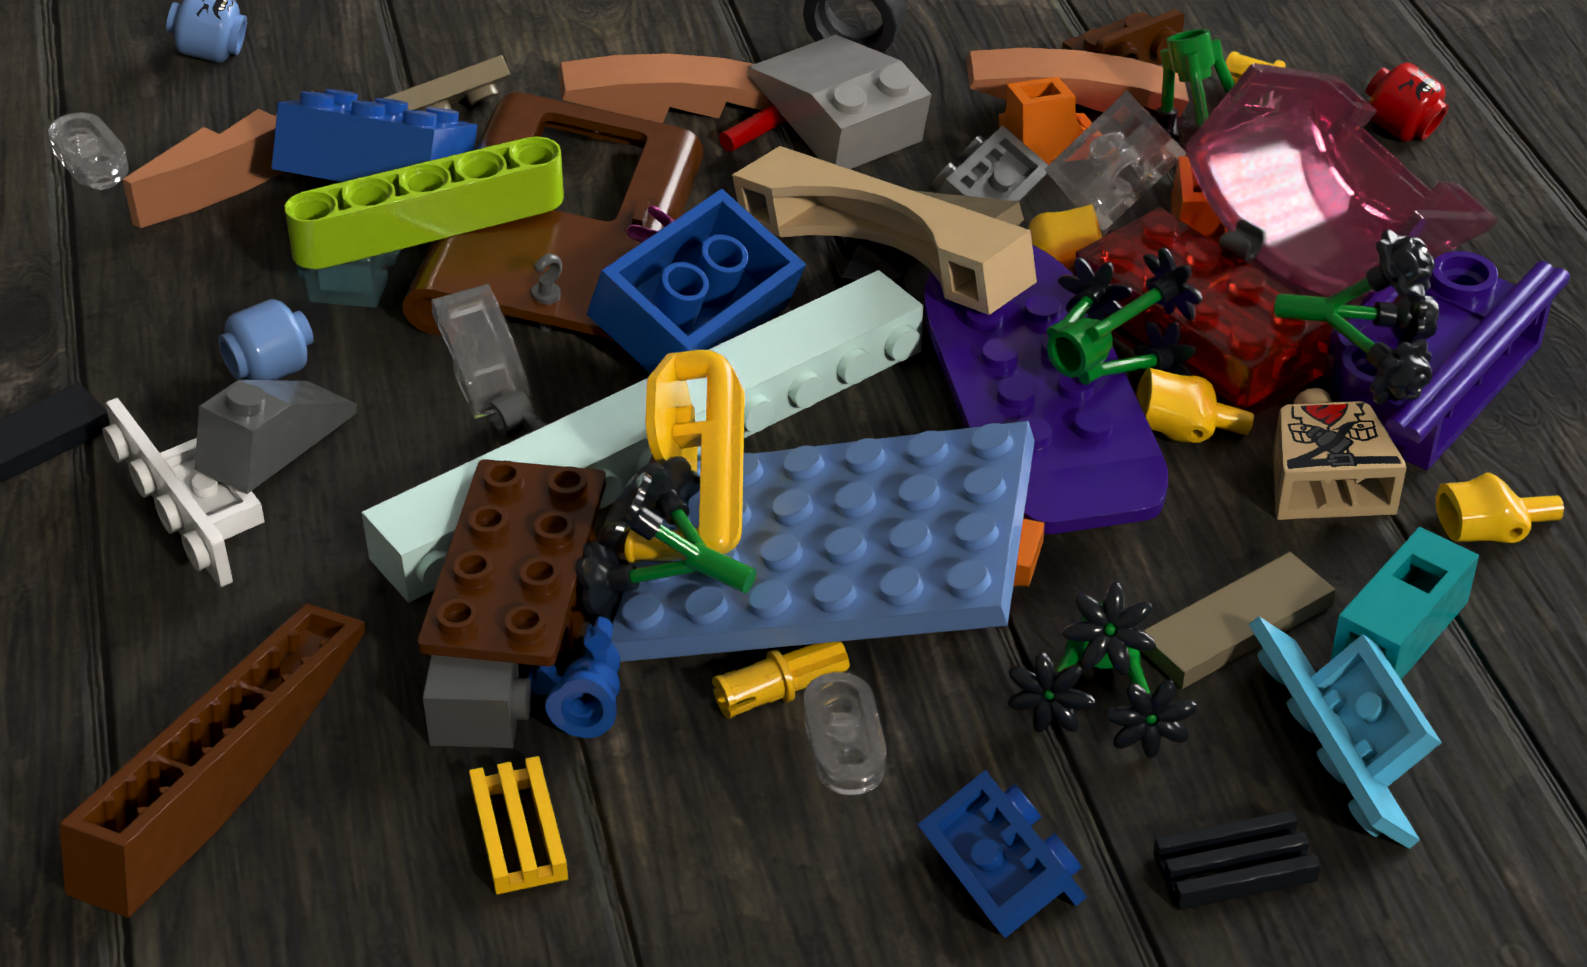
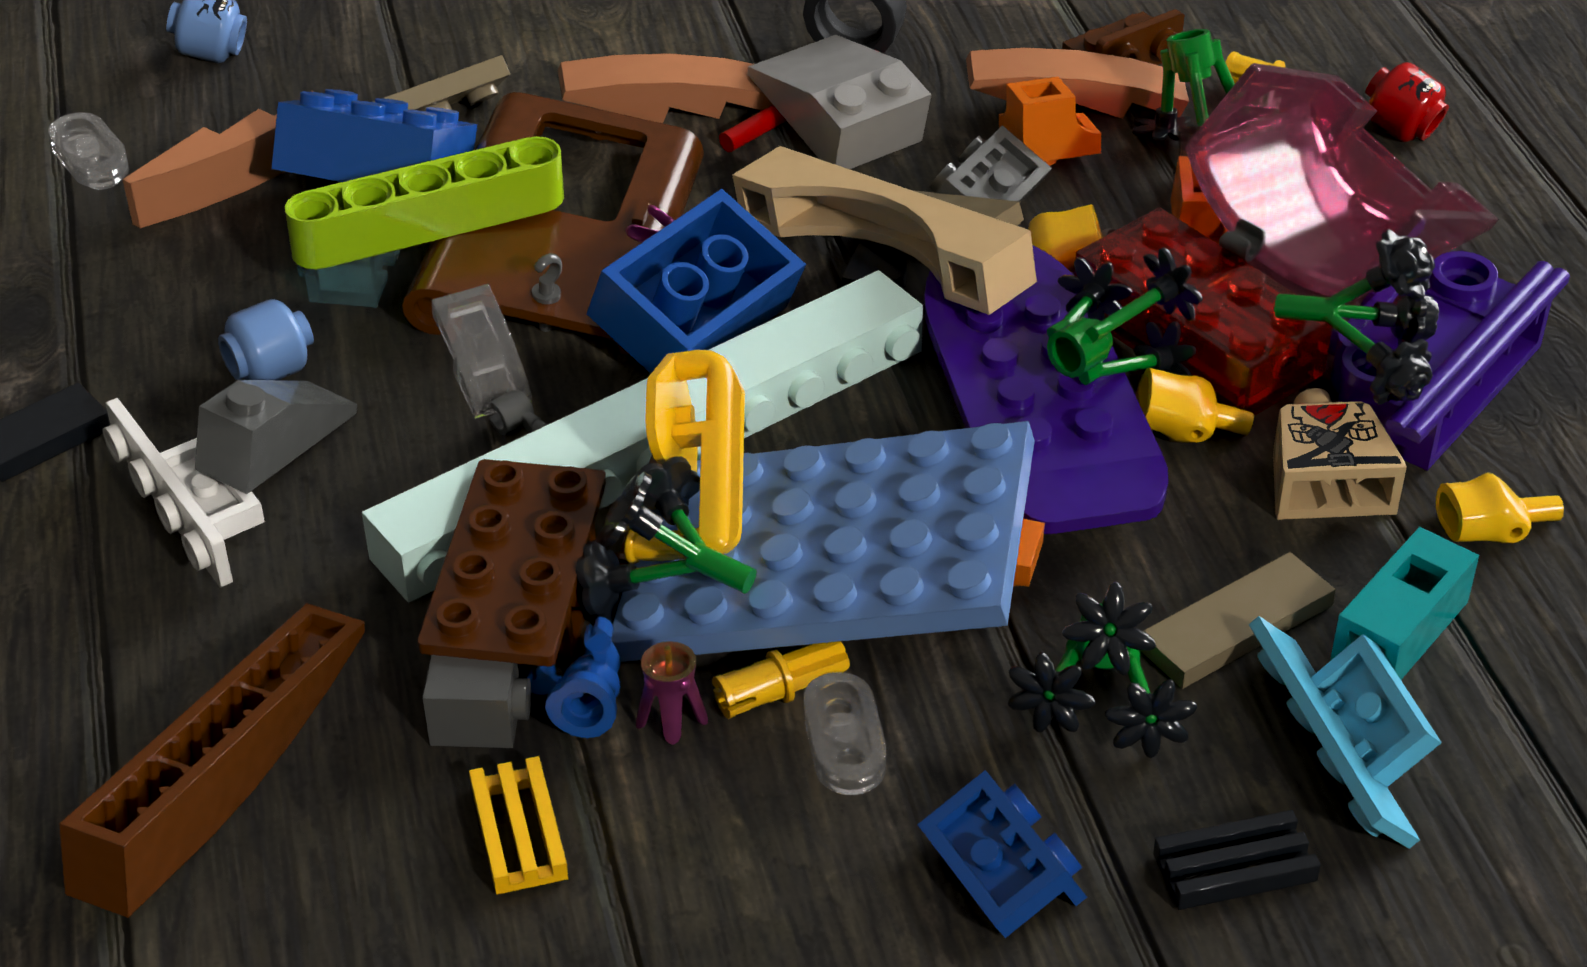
clear brick [1044,91,1187,230] -> none
none -> piece [636,641,708,745]

